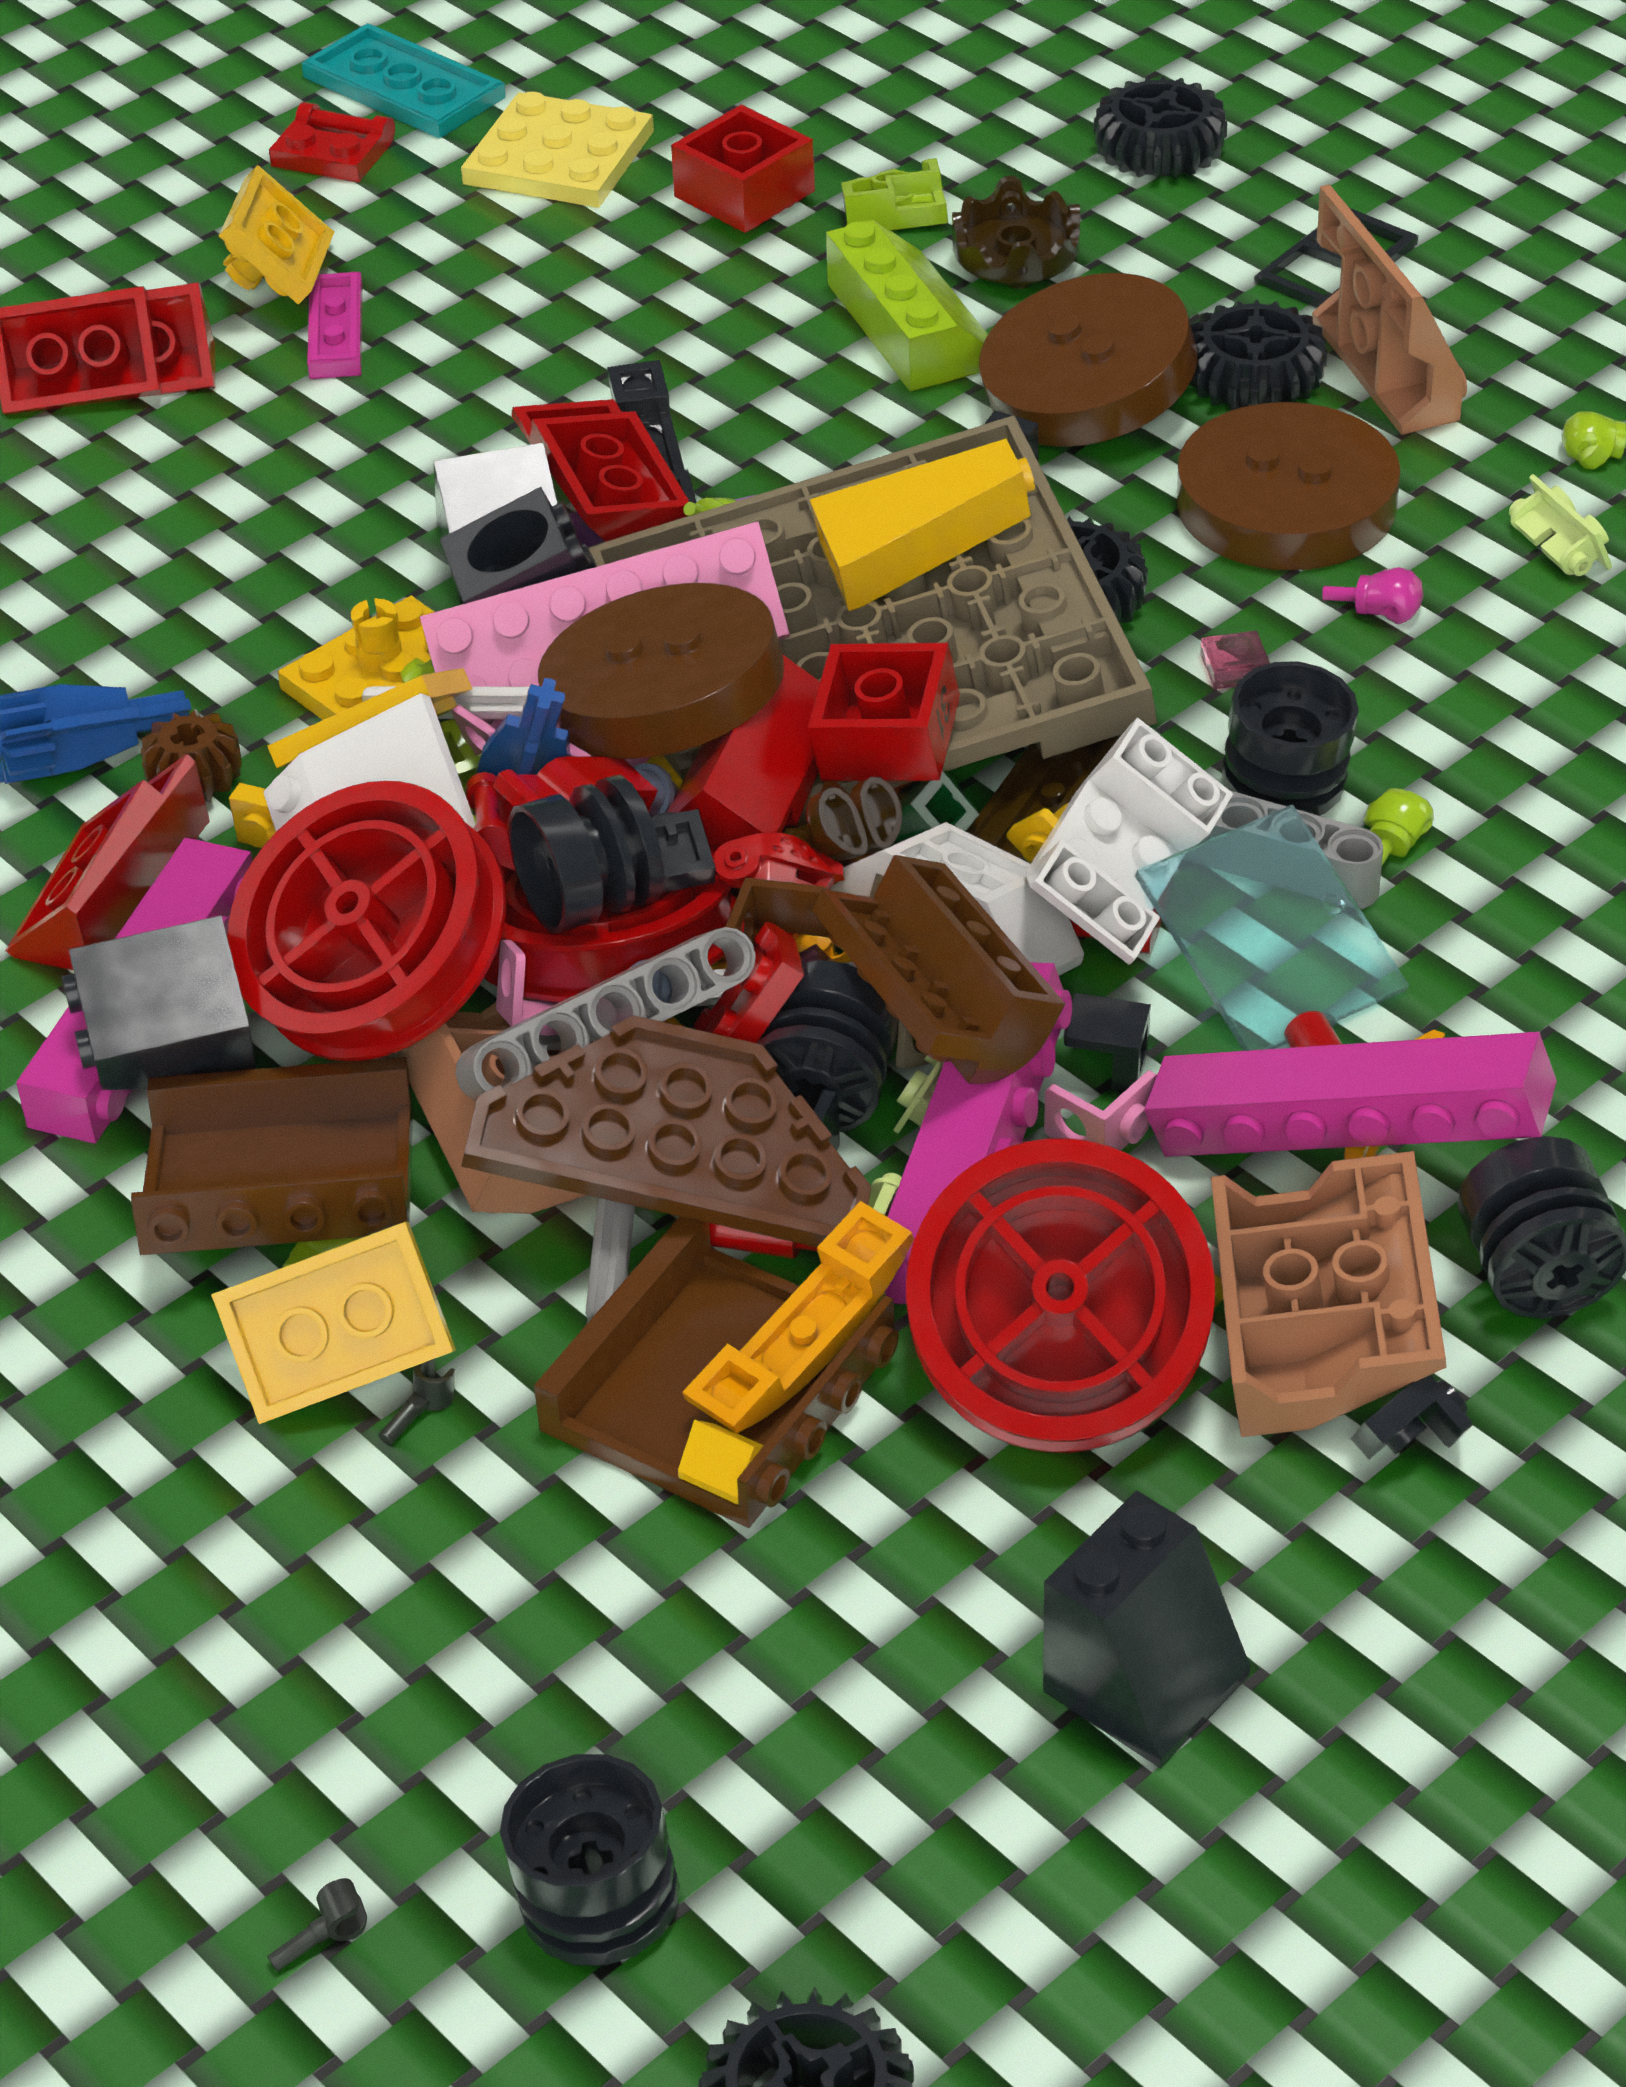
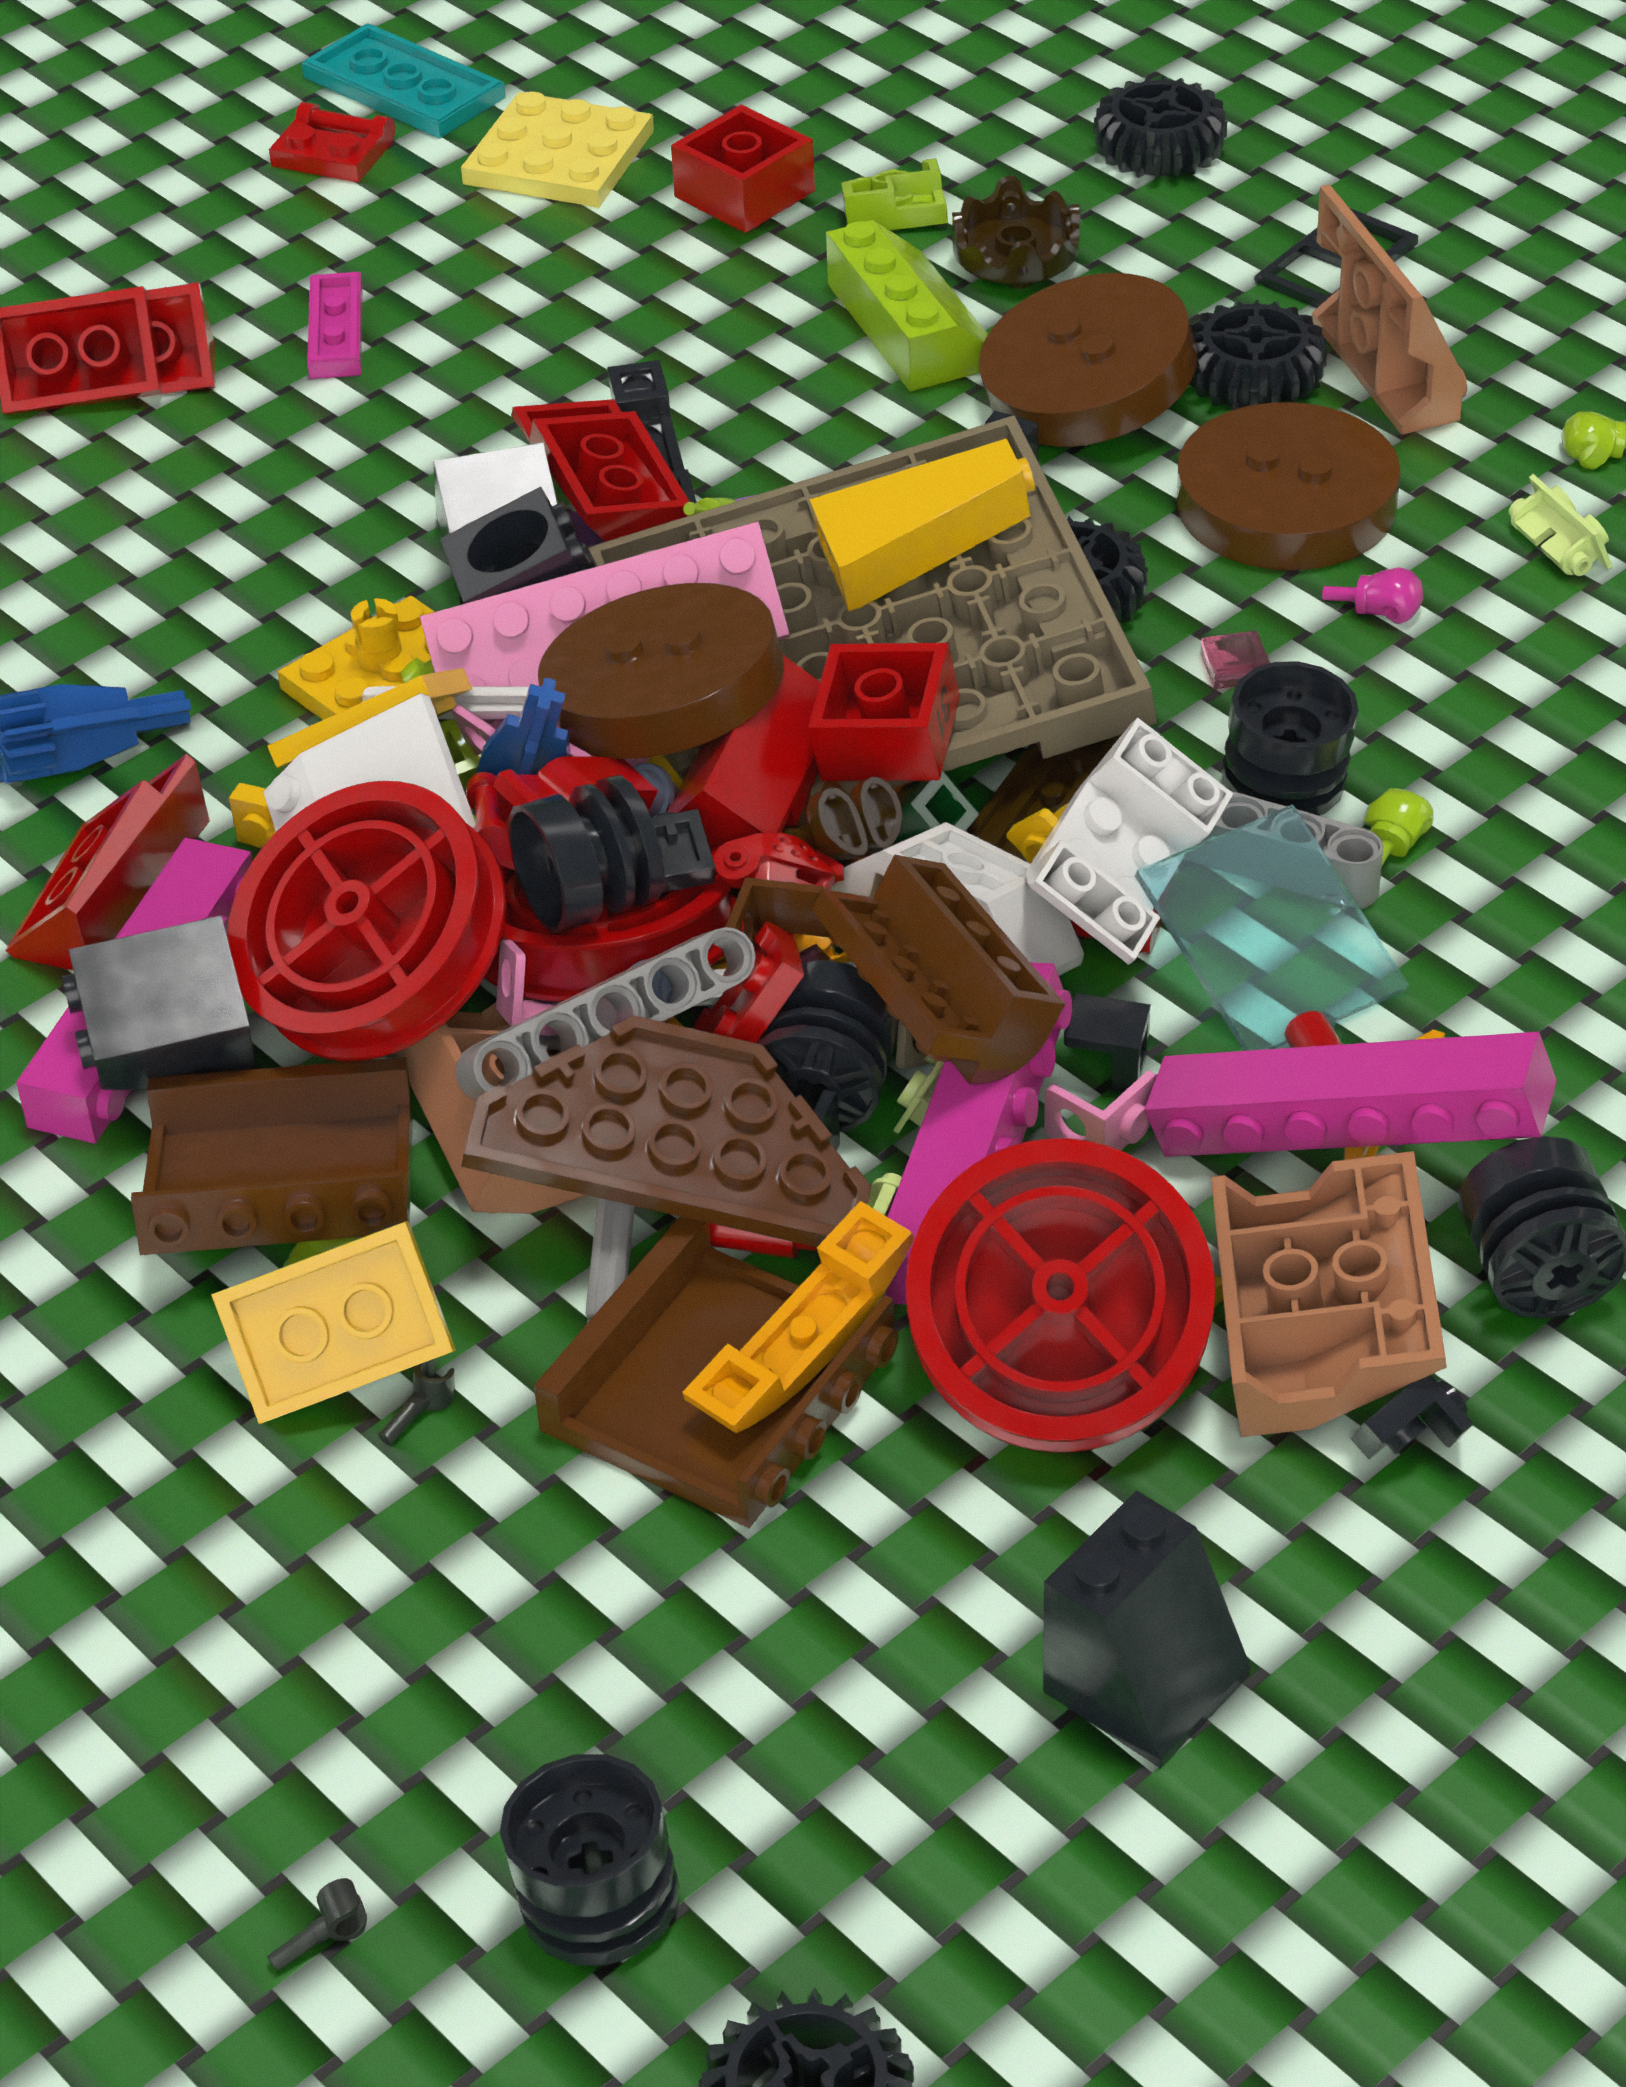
reddish brown gear [141,709,242,802] -> none
yellow plate [219,164,334,305] -> none
yellow slope [678,1420,764,1505] -> none

